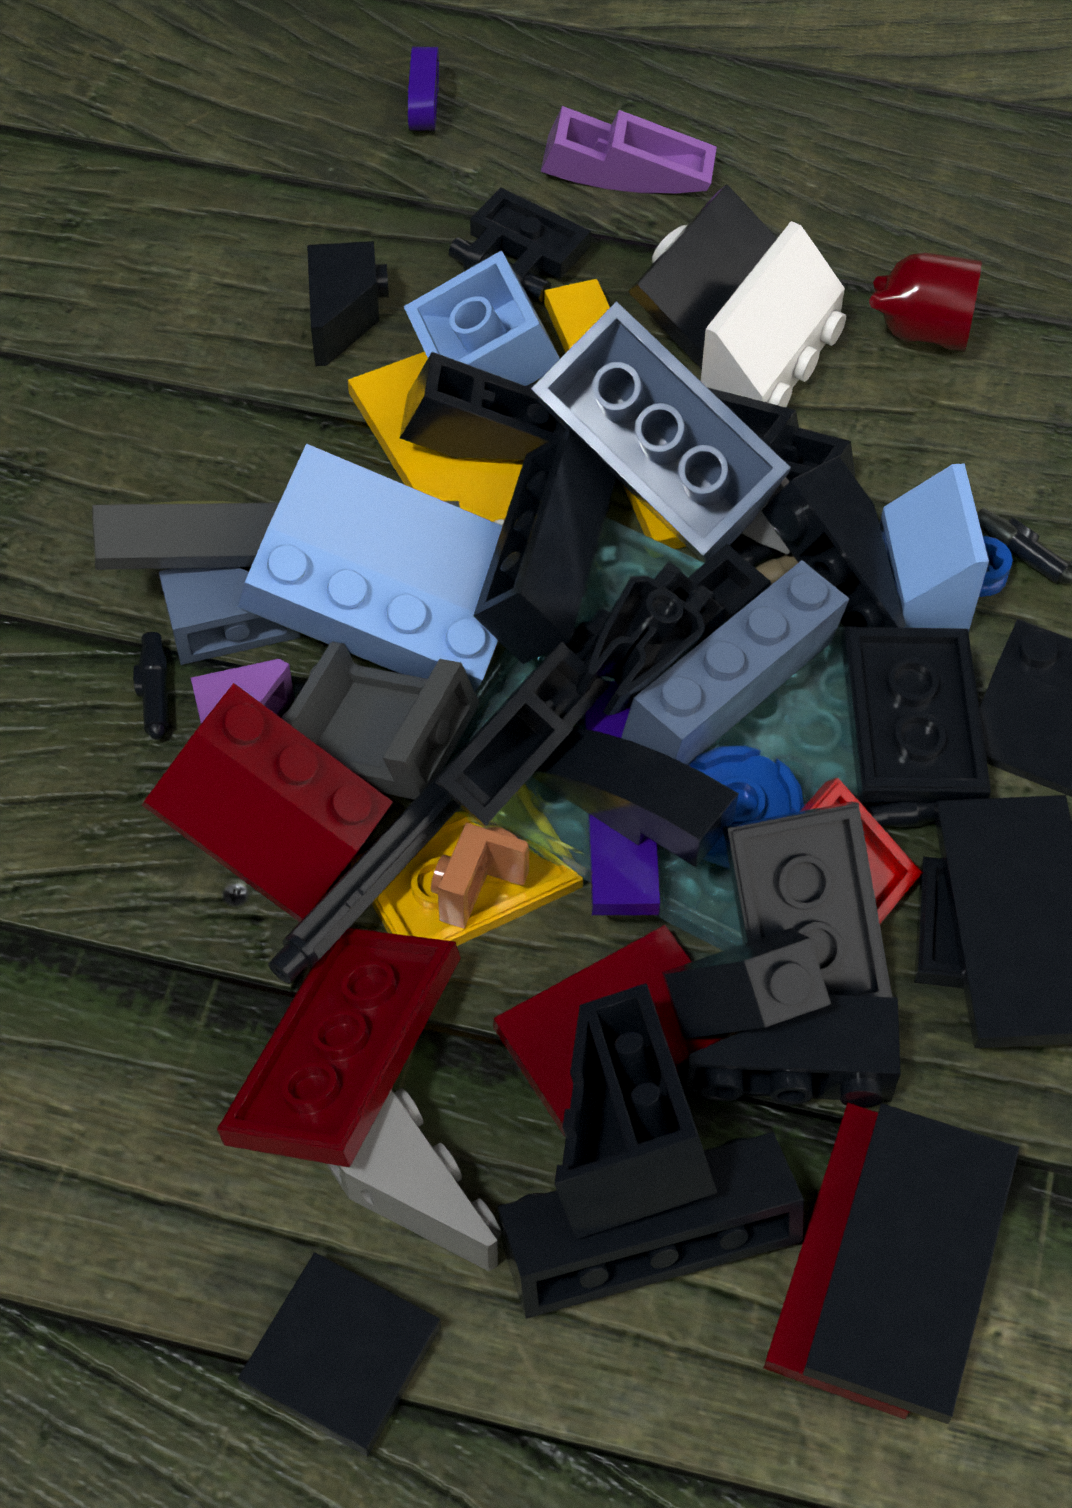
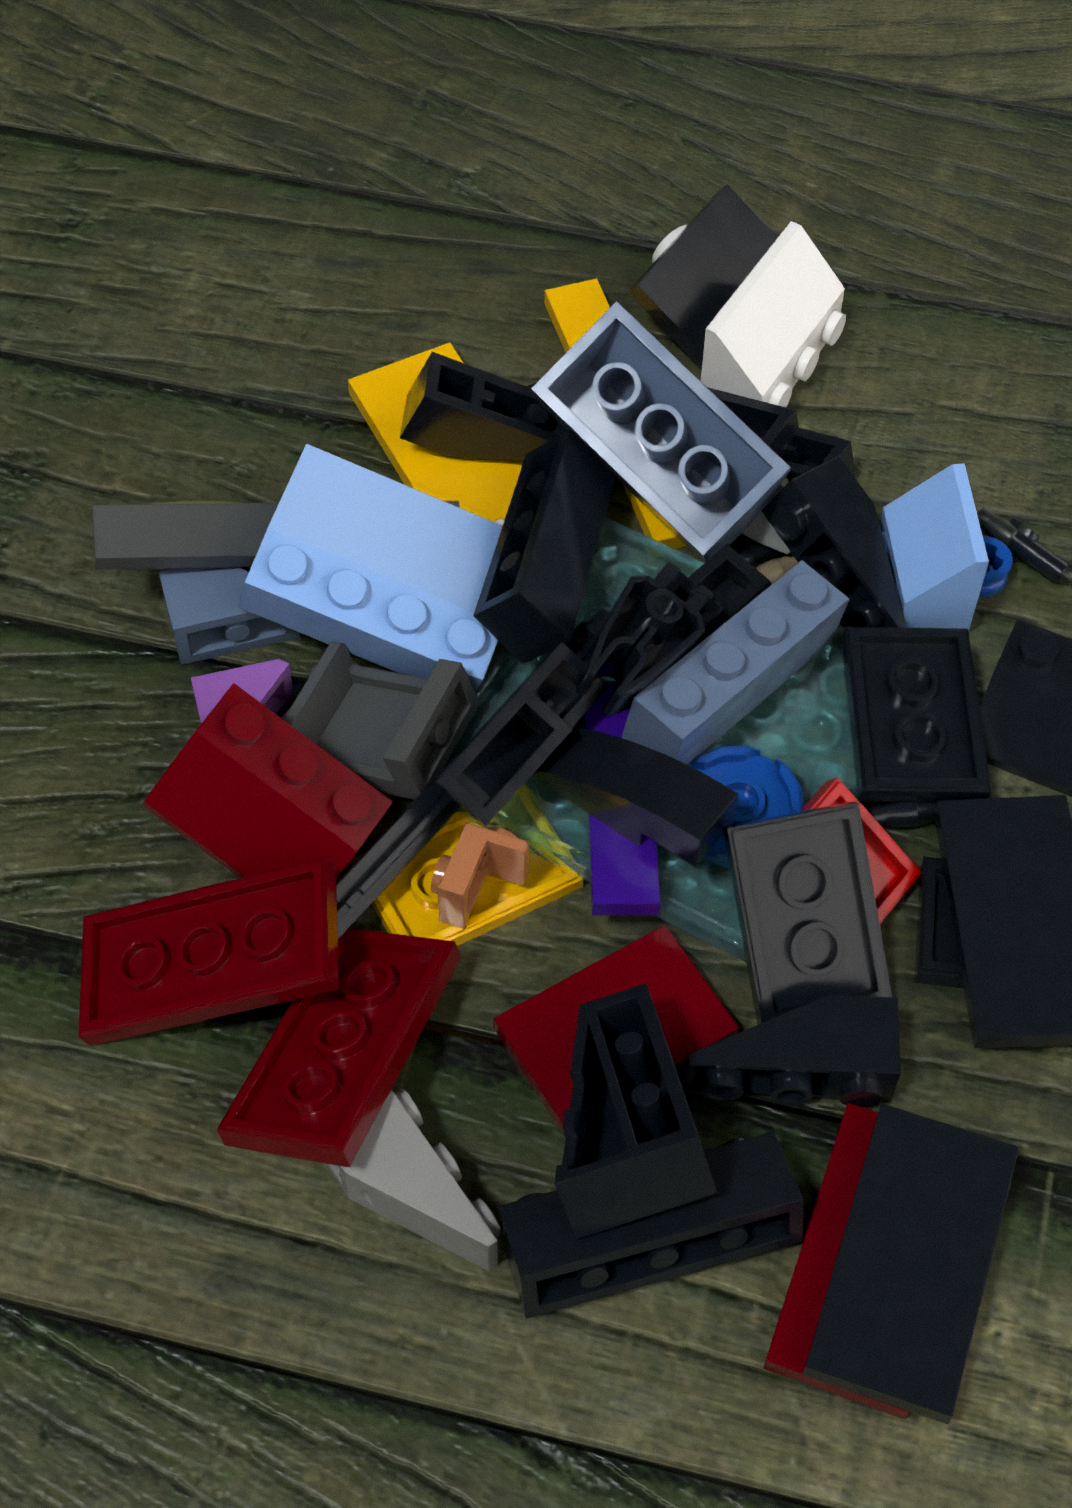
black piece [133,632,169,740] -> none
black tile [237,1252,441,1457] -> none
black slope [307,241,389,366] -> none
light blue slope [404,250,560,386] -> none
dark purple beam [408,46,439,131] -> none
black plate [449,187,591,302] -> none
medium lavender slope [541,106,717,194] -> none
black slope [662,928,831,1039] -> none
dark red piece [869,252,982,352] -> none
none -> dark red tile [78,857,339,1046]

